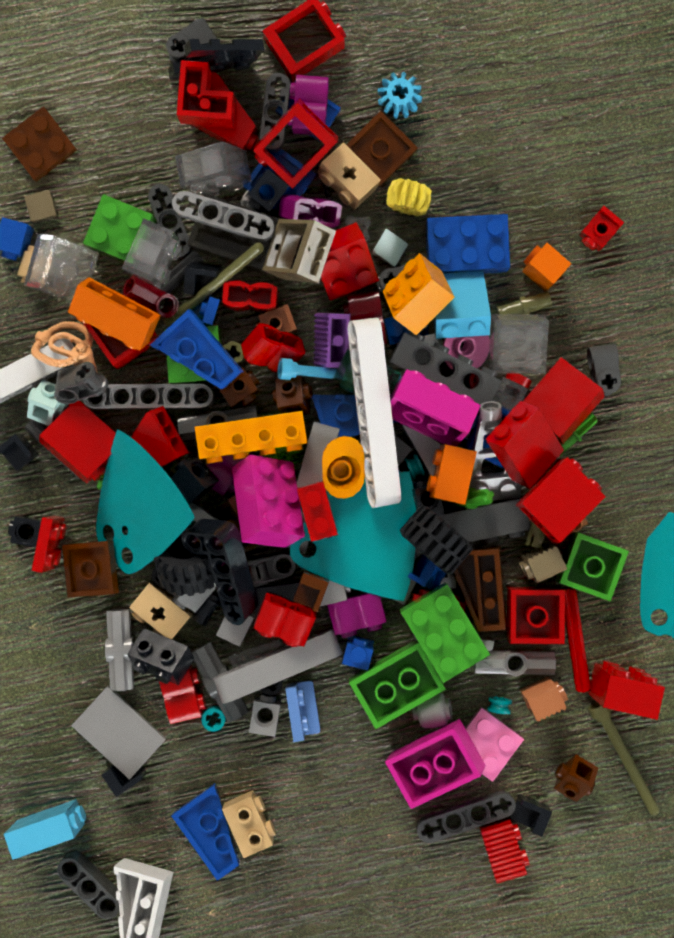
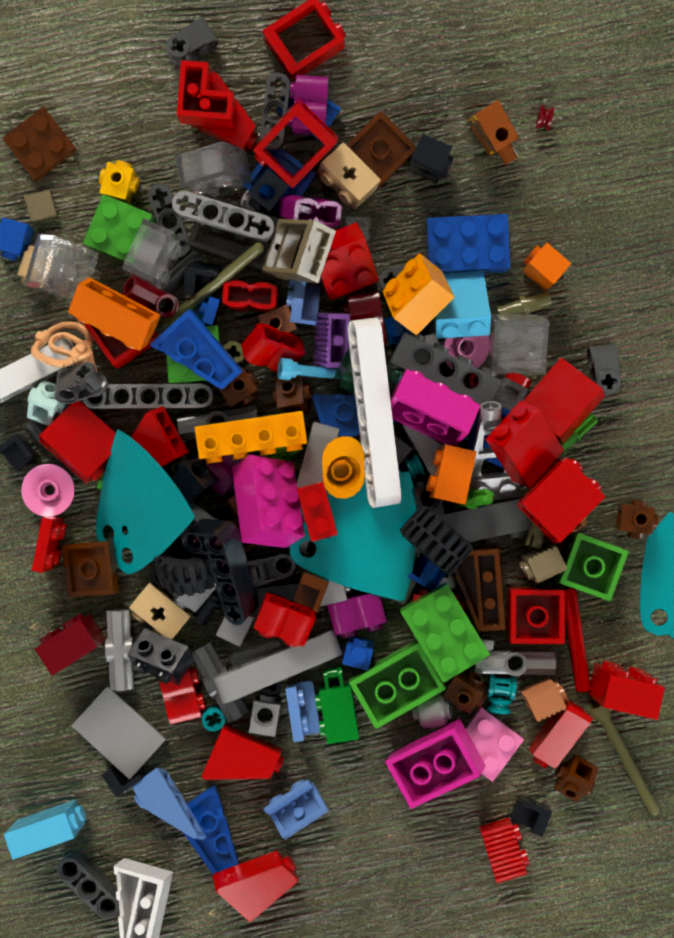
black brick [8,516,42,547] -> none
black wing [168,39,265,80] -> none
tan brick [222,790,276,858] -> none
light aqua slope [372,229,408,267] -> none
medium azure gear [377,72,422,119] -> none
light yellow gear [386,178,432,216] -> none
dark grey beam [416,791,516,843] -> none
red brick [579,206,624,251] -> none
none -> bright pink dish [21,464,75,517]
none -> dark red brick [35,614,107,676]
none -> yellow brick [99,160,140,205]
none -> medium blue slope [132,767,207,840]
none -> red slope [201,724,284,780]
none -> slope [212,850,299,923]
none -> medium blue bracket [264,780,330,840]
none -> medium blue bracket [286,280,321,325]
none -> green brick [315,667,359,744]
none -> black brick [409,134,454,184]
none -> reddish brown brick [442,669,489,714]
none -> dark orange torso [466,99,519,165]
none -> teal bush [487,674,517,700]
none -> slope [529,700,593,769]
none -> dark red bush [535,105,554,131]
none -> reddish brown brick [615,500,658,539]

